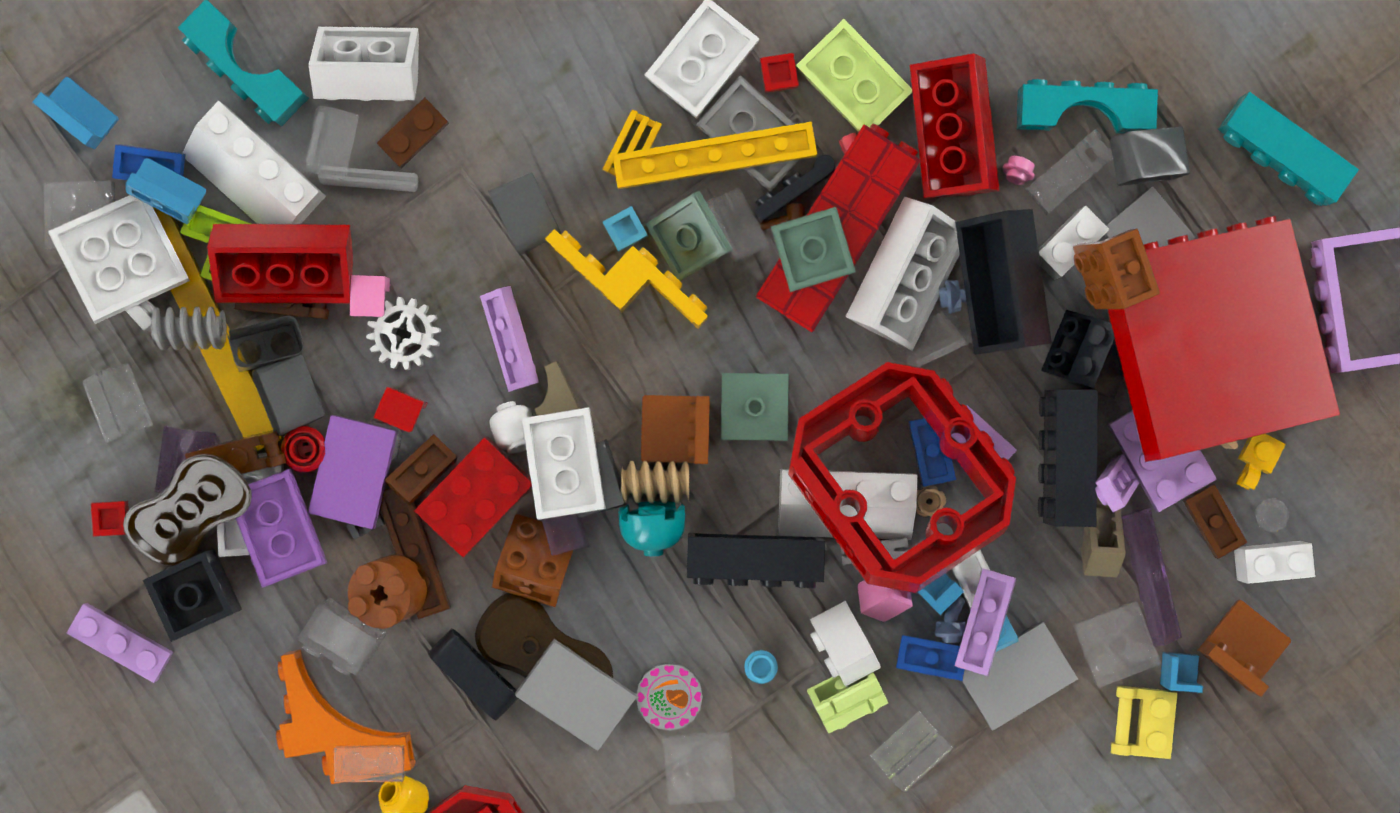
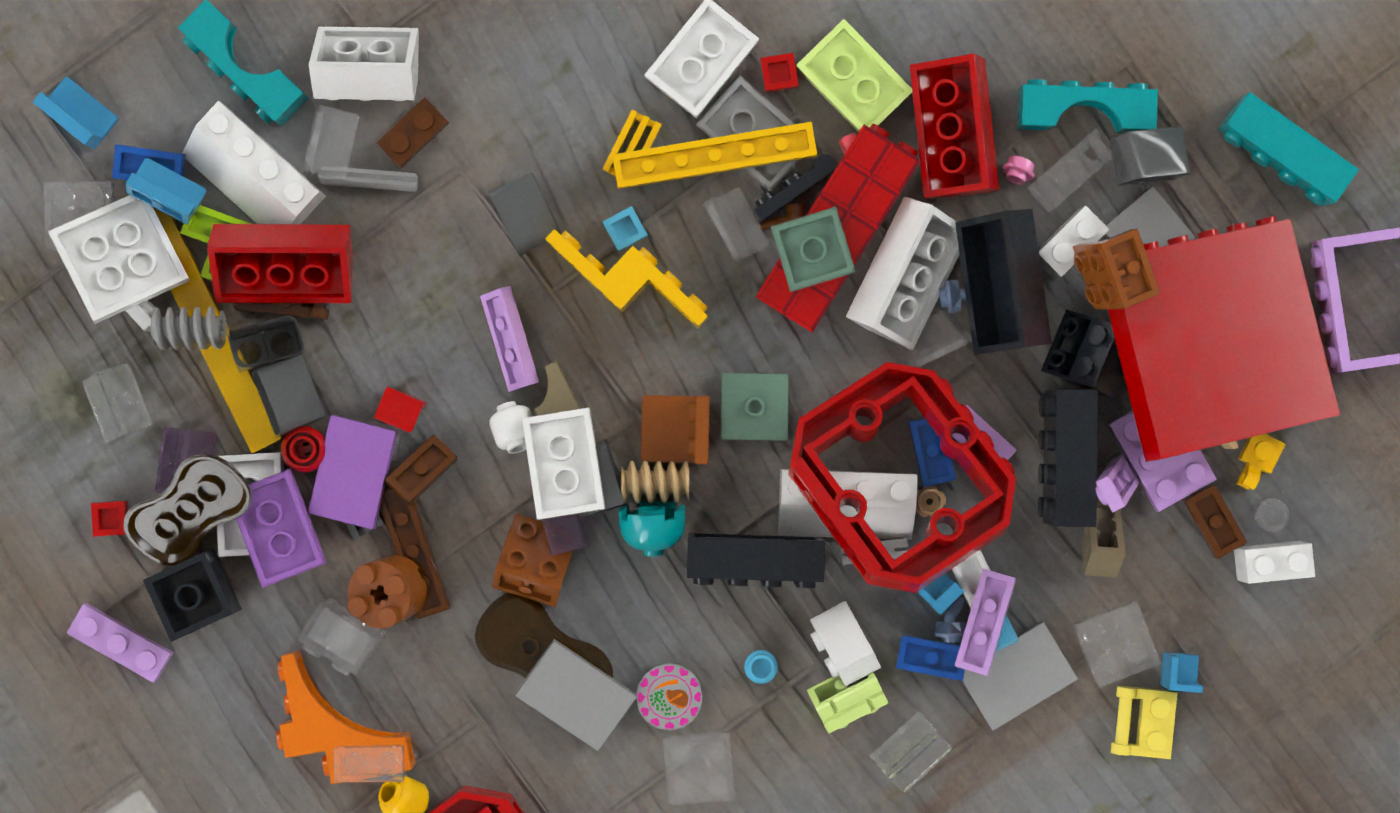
reddish brown plate [185,430,286,474] -> none
bright pink panel [350,275,390,317] -> none
white gear [366,297,441,370] -> none
red brick [414,437,532,557] -> none
black beam [428,628,519,721] -> none
sand green plate [646,191,733,281] -> none
bright pink panel [858,580,913,622] -> none
clear purple plate [1122,508,1182,647] -> none
dark orange bracket [1197,600,1291,697] -> none

